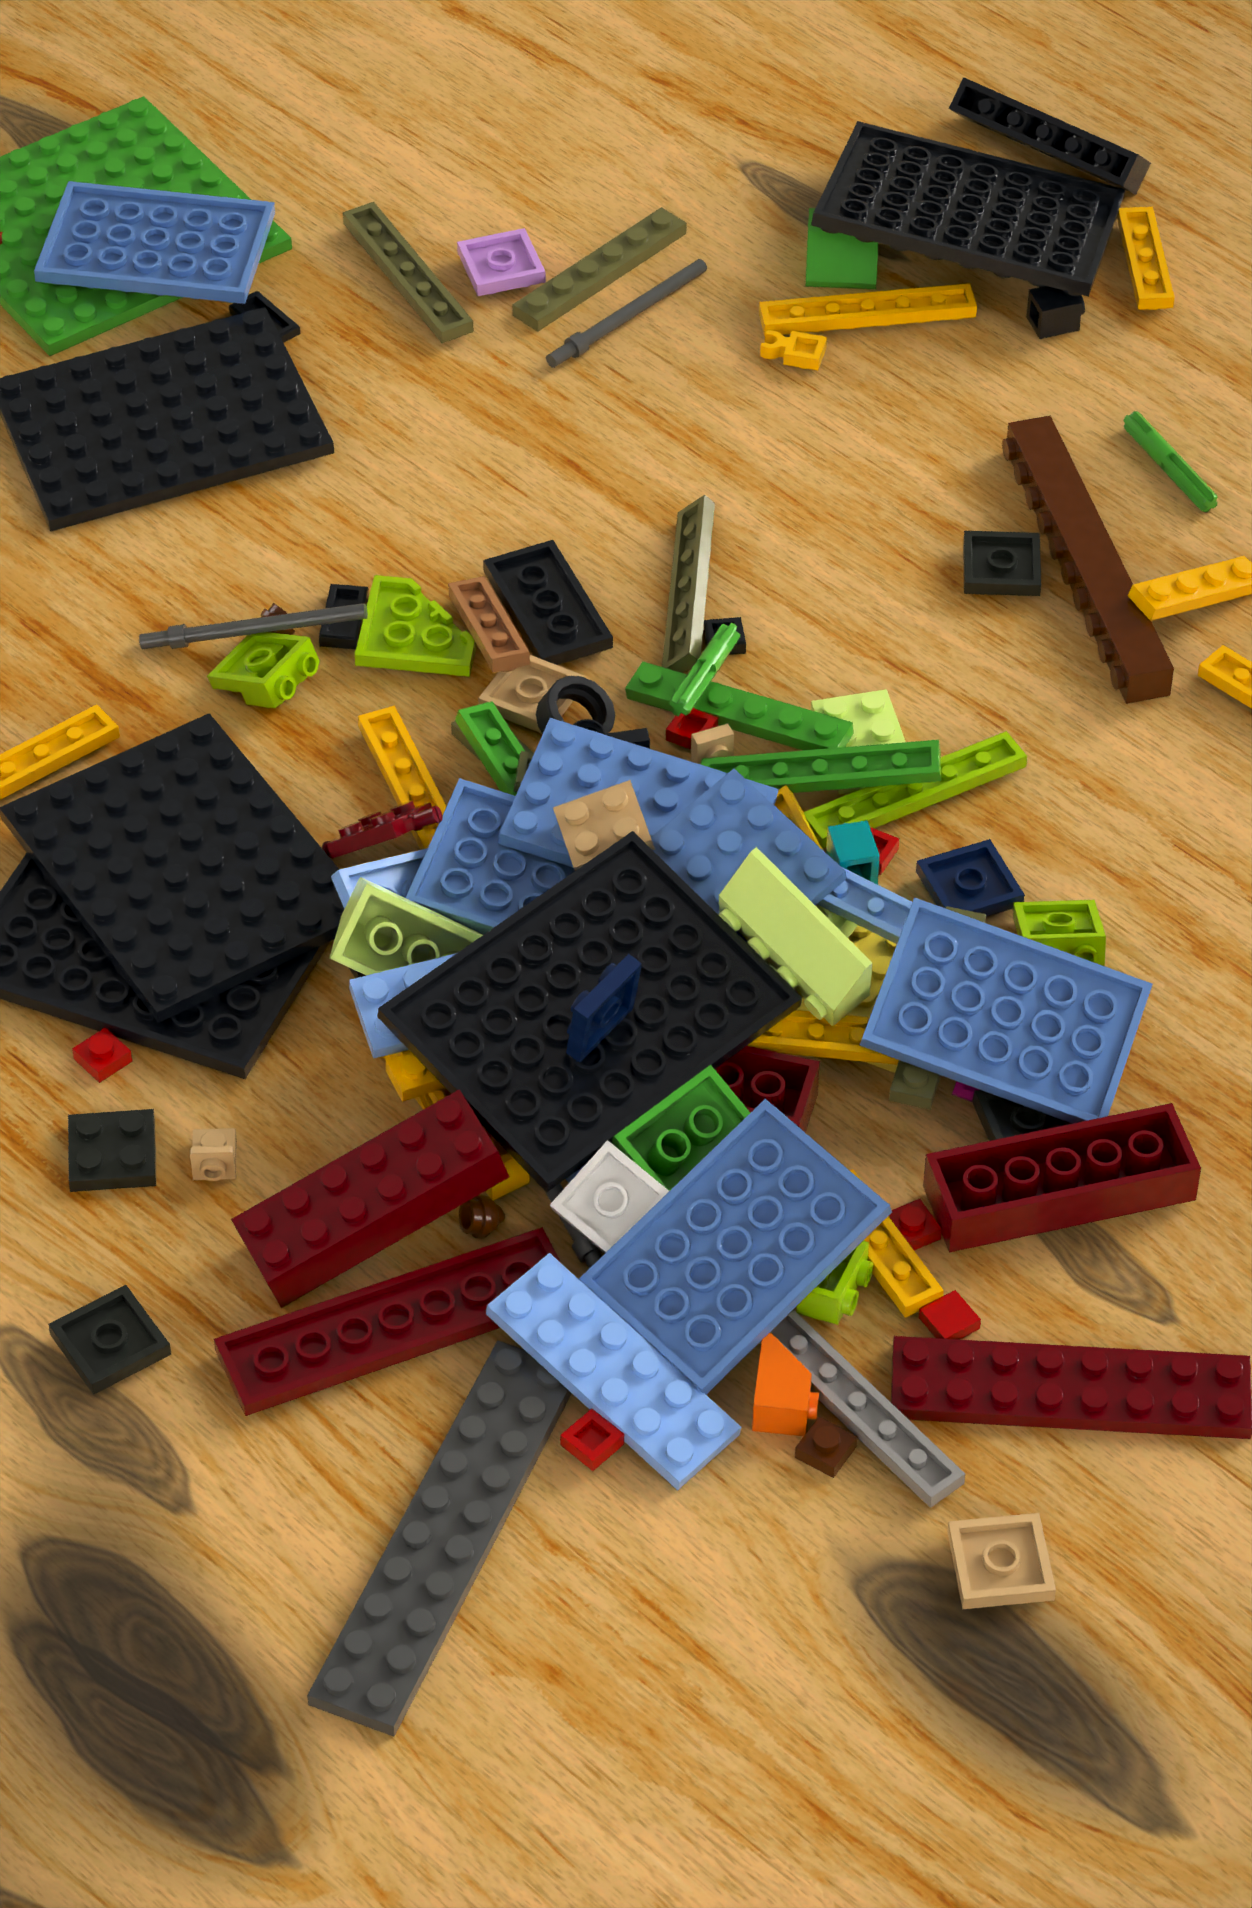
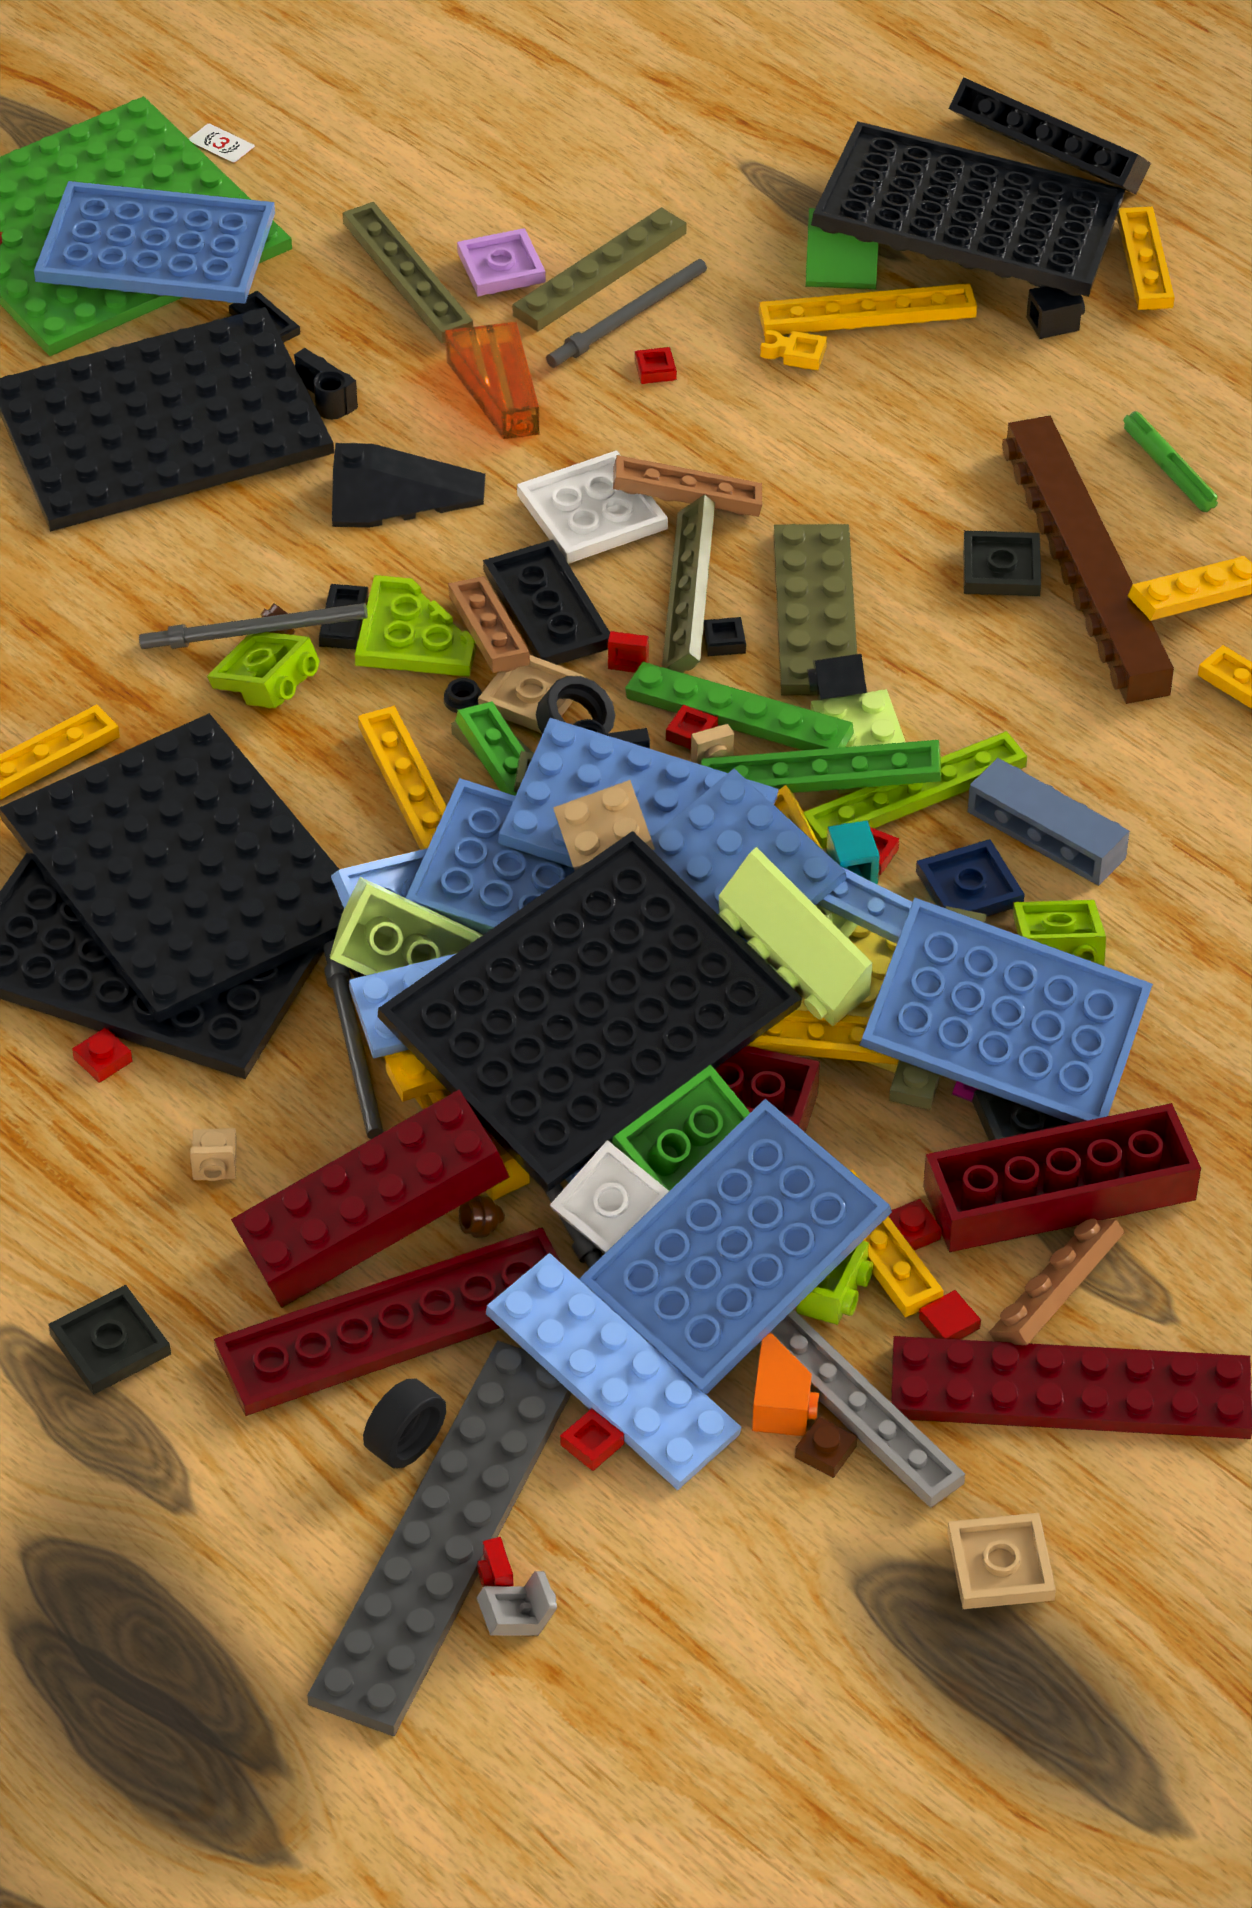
pearl dark grey plate [68,1109,156,1192] -> none
dark red plate [322,800,442,859] -> none
dark blue plate [566,954,642,1063] -> none
bright green axle [669,623,740,716] -> none
none -> white sticker [189,124,255,163]
none -> black plate [294,348,358,420]
none -> dark grey bar [323,939,384,1139]
none -> black wedge [332,443,485,528]
none -> black tyre [363,1379,446,1469]
none -> black plate [444,678,482,713]
none -> clear orange slope [445,322,540,439]
none -> light grey bracket [476,1571,557,1636]
none -> red plate [477,1537,514,1587]
none -> white plate [517,450,668,564]
none -> red plate [608,631,649,673]
none -> medium nougat plate [613,455,762,517]
none -> red tile [635,347,677,384]
none -> olive plate [773,524,857,695]
none -> black brick [807,653,867,700]
none -> sand blue brick [967,758,1130,886]
none -> medium nougat plate [989,1219,1125,1345]

